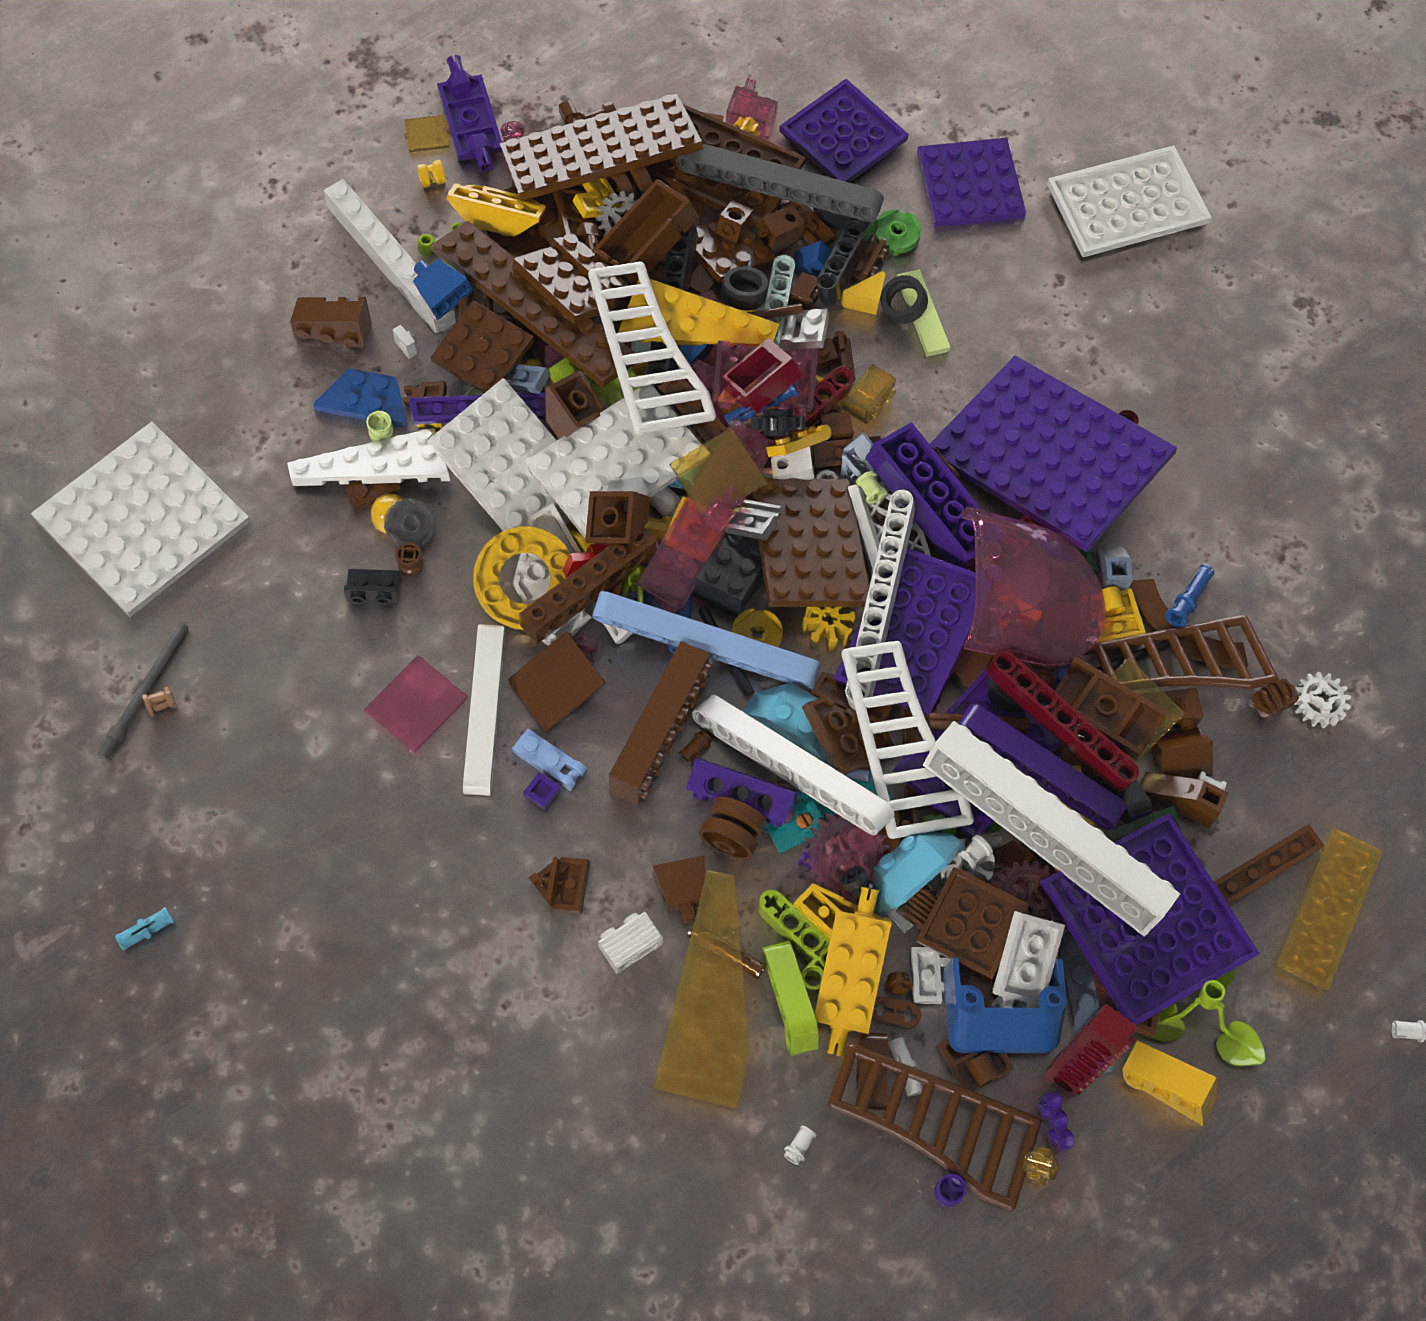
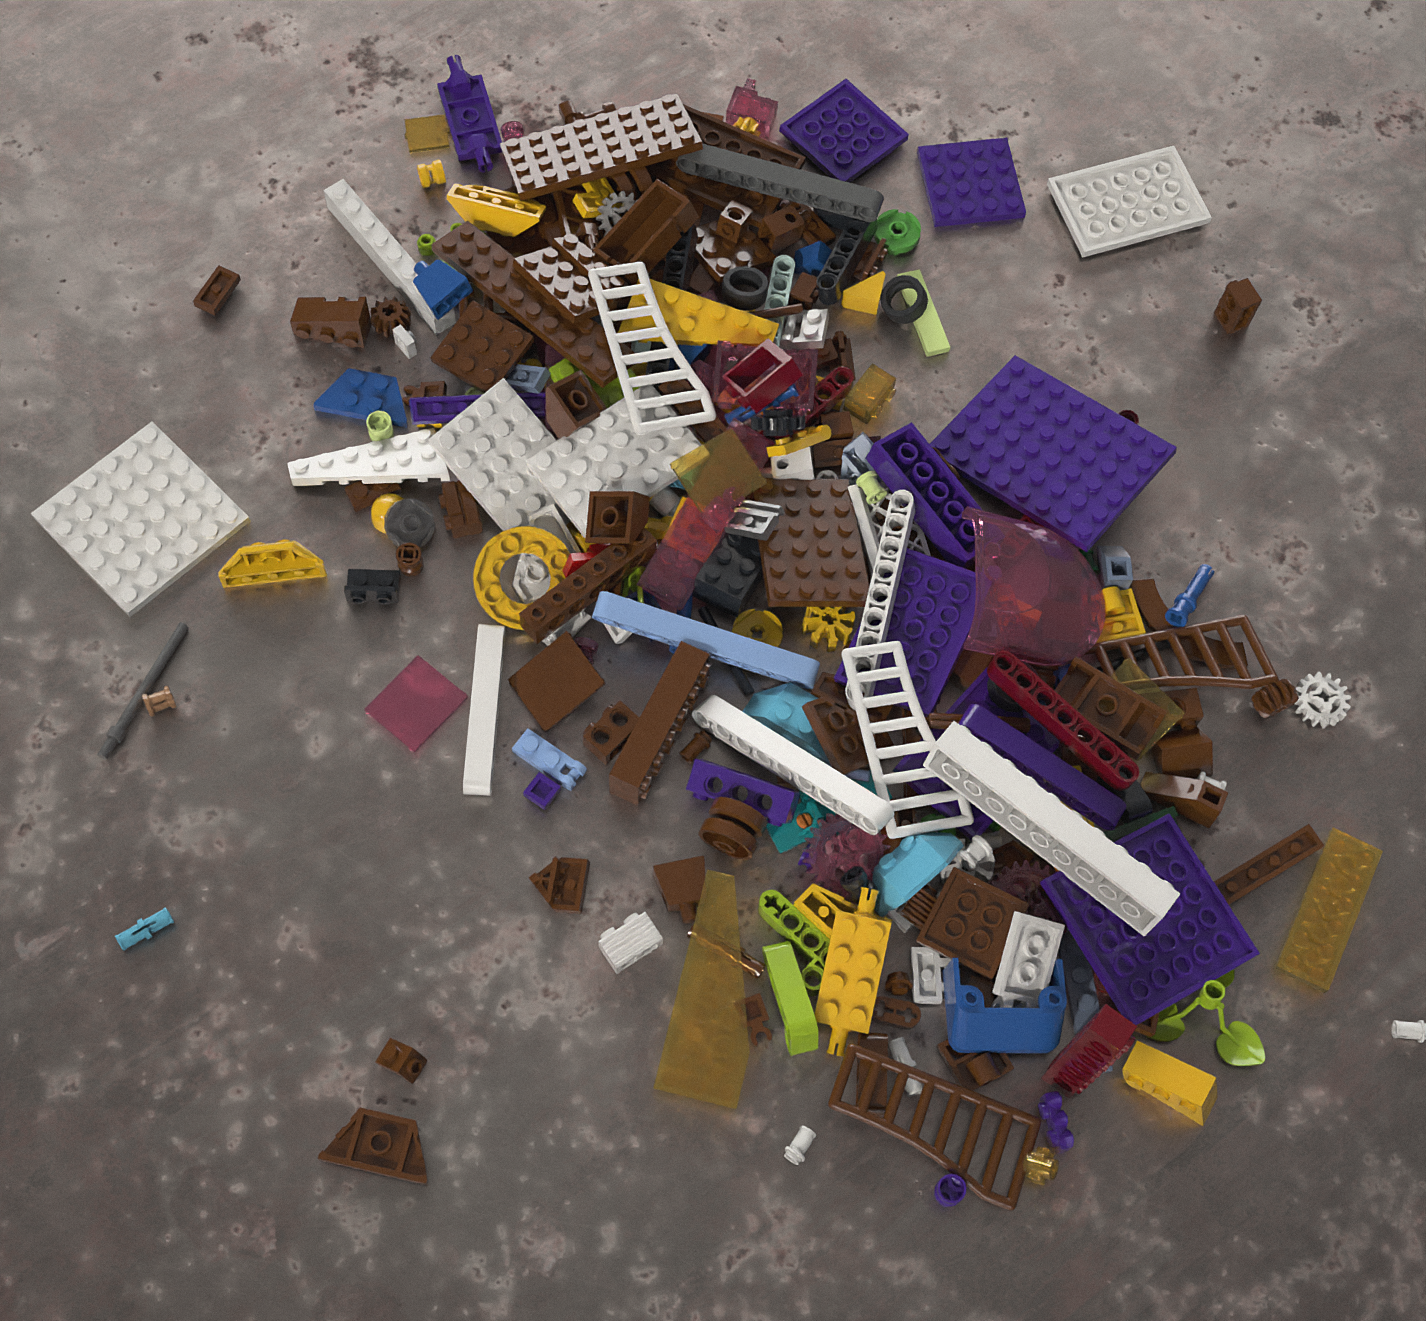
none -> reddish brown plate [193,265,241,316]
none -> yellow wedge [218,539,327,588]
none -> reddish brown wing [317,1107,428,1186]
none -> reddish brown gear [370,296,411,338]
none -> reddish brown bracket [375,1037,427,1084]
none -> reddish brown brick [438,480,483,539]
none -> reddish brown brick [583,700,640,765]
none -> reddish brown plate [734,993,772,1047]
none -> reddish brown brick [1214,278,1262,335]

